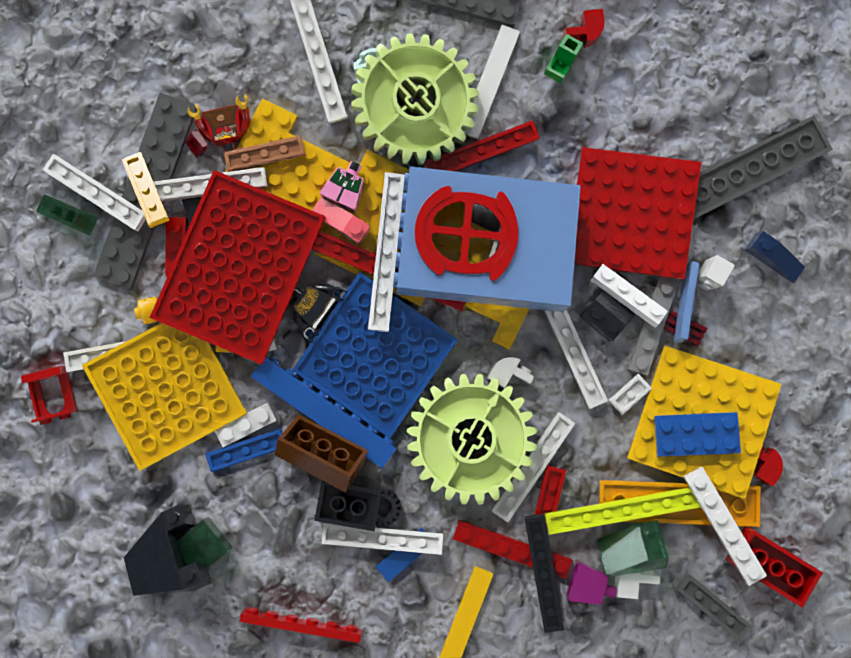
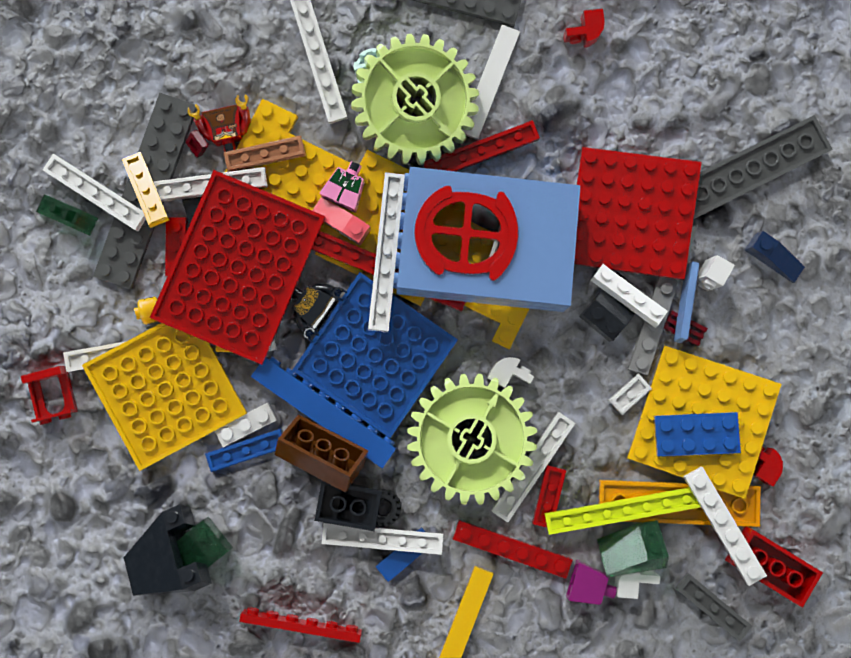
black plate [524,513,564,633] -> none
green brick [544,34,583,84] -> none
white plate [544,310,608,409] -> none

